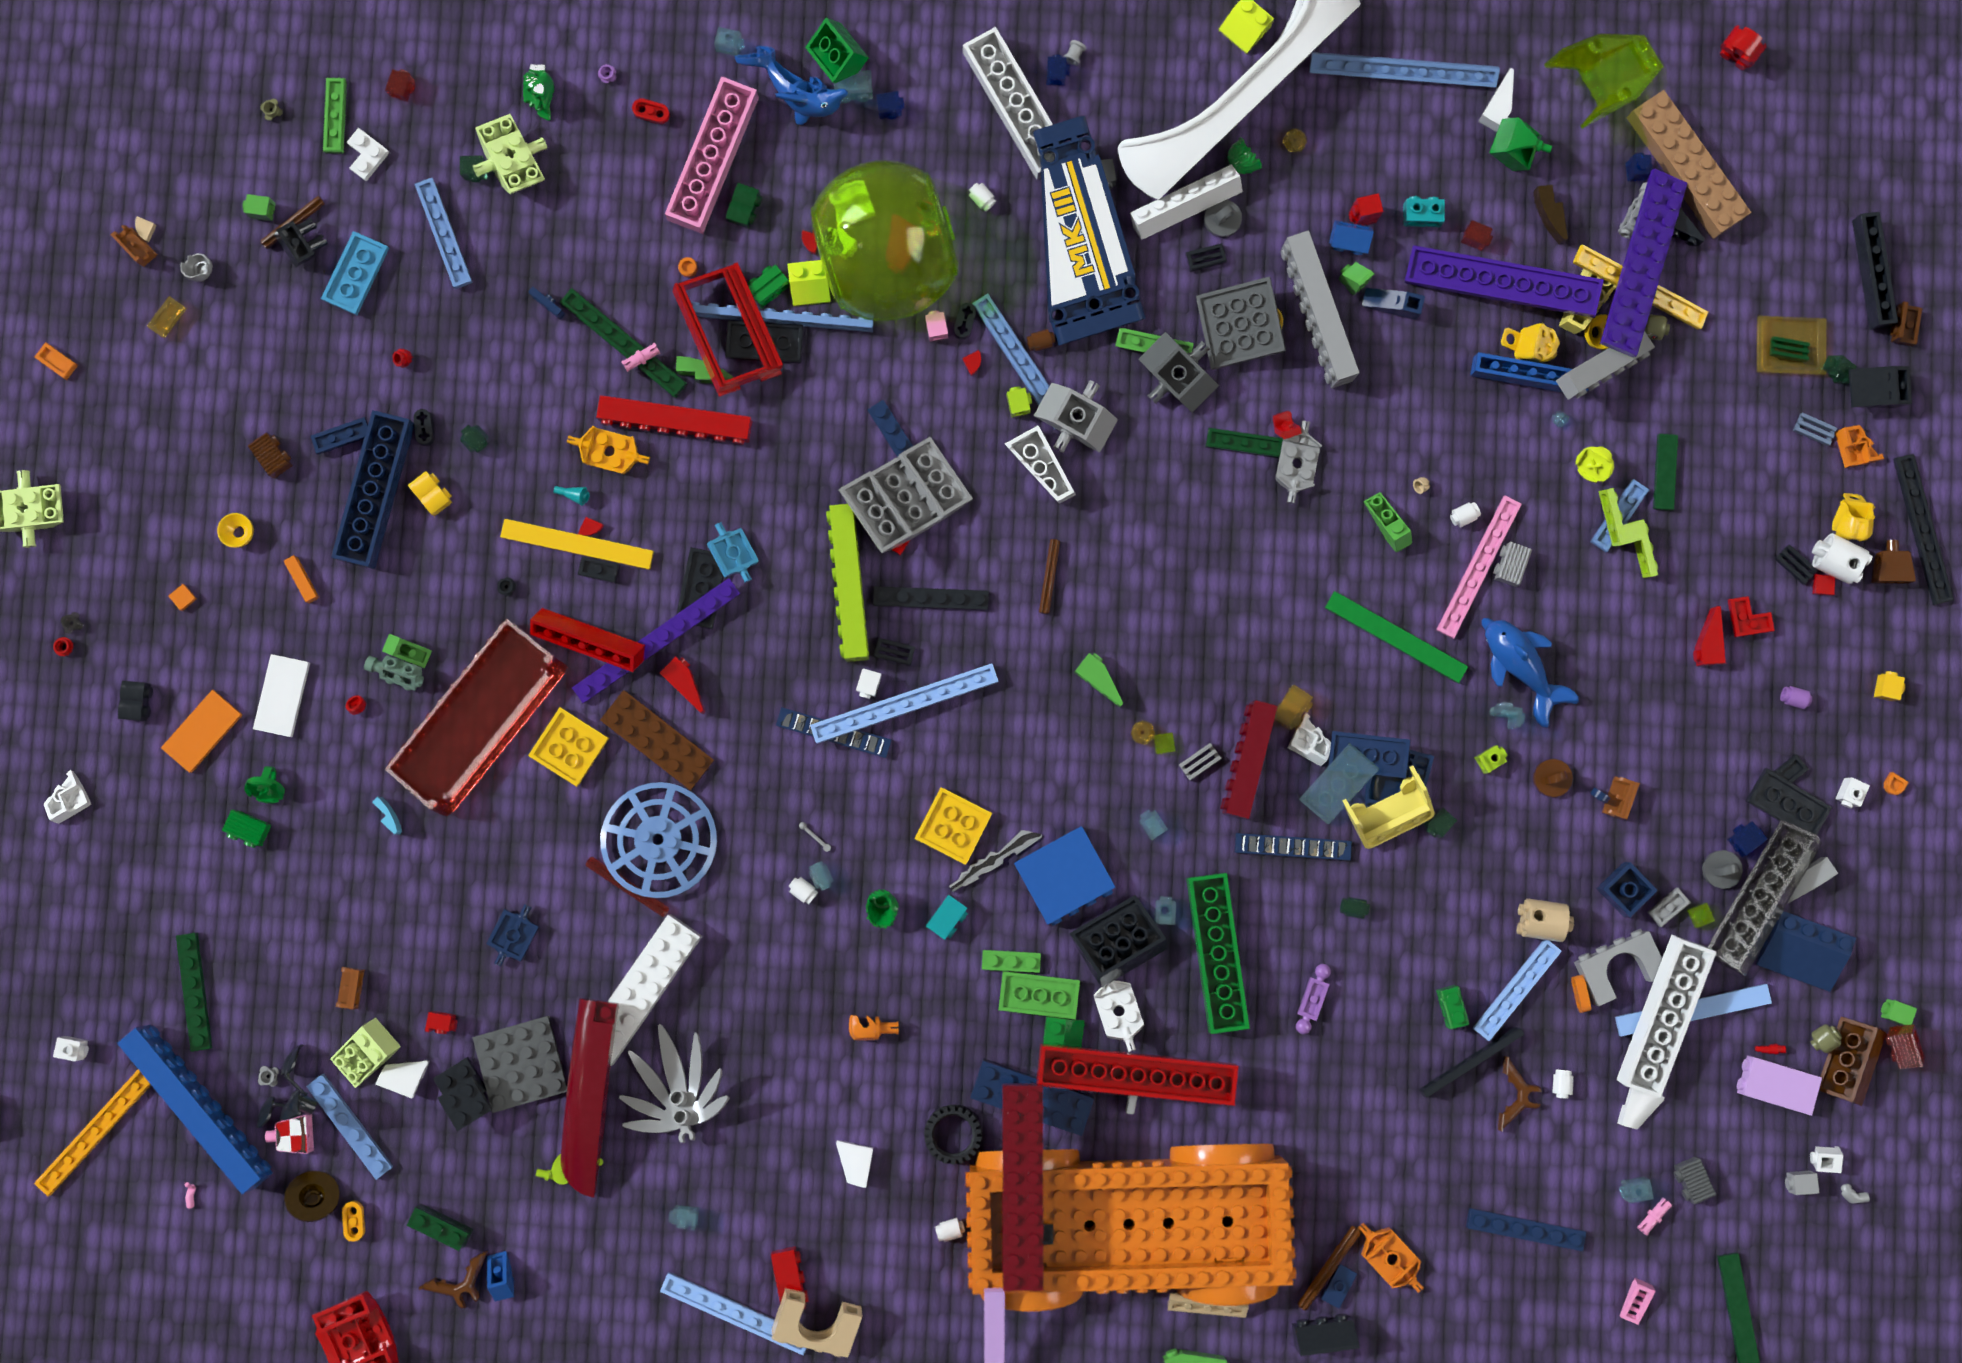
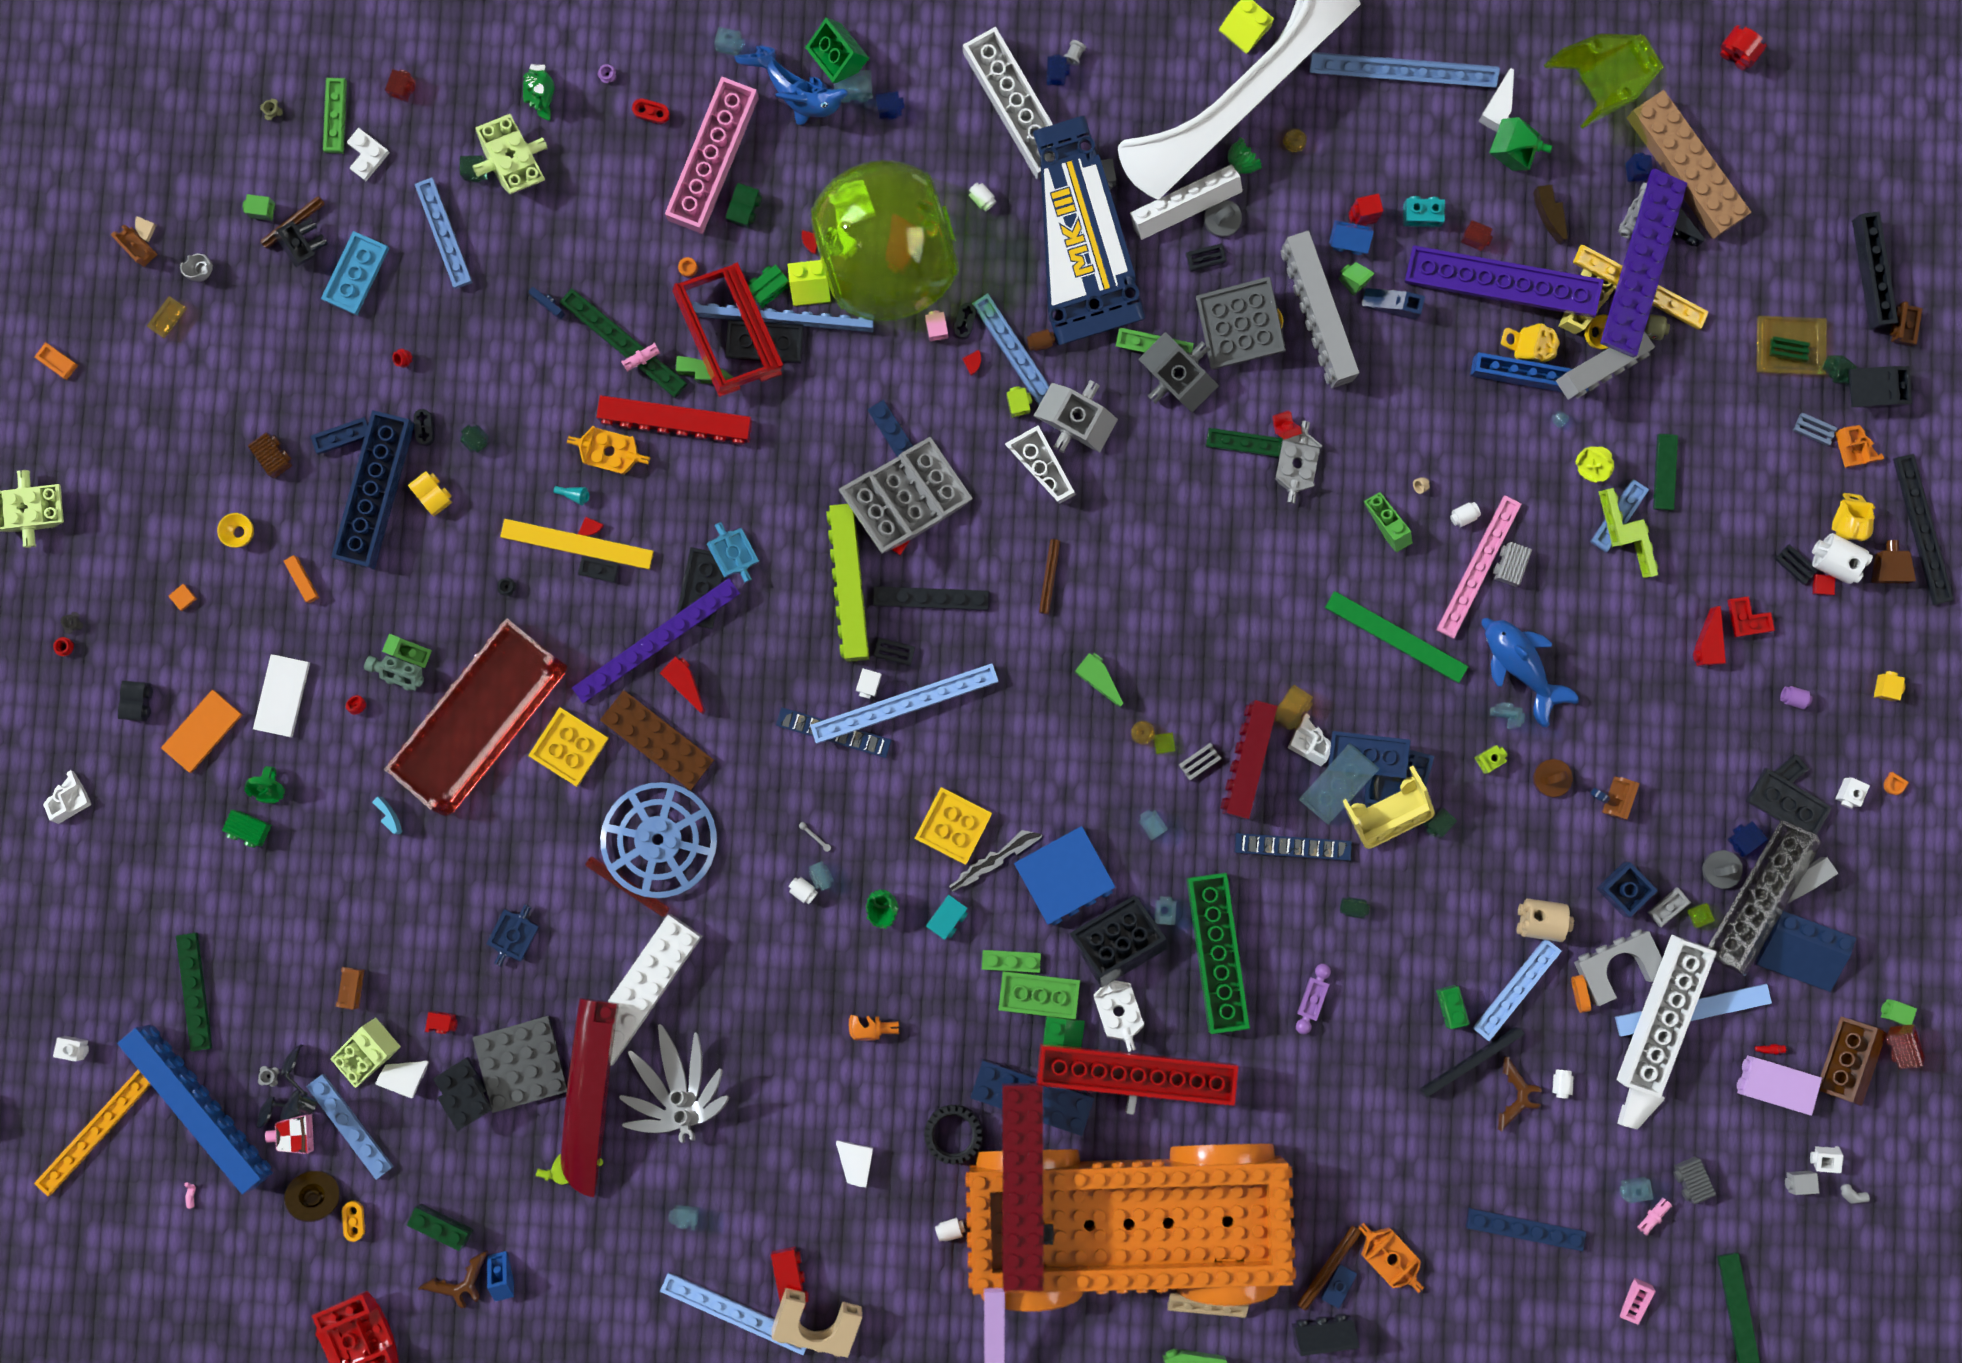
red brick [530,608,645,672] -> none
olive head [1810,1024,1842,1053] -> none

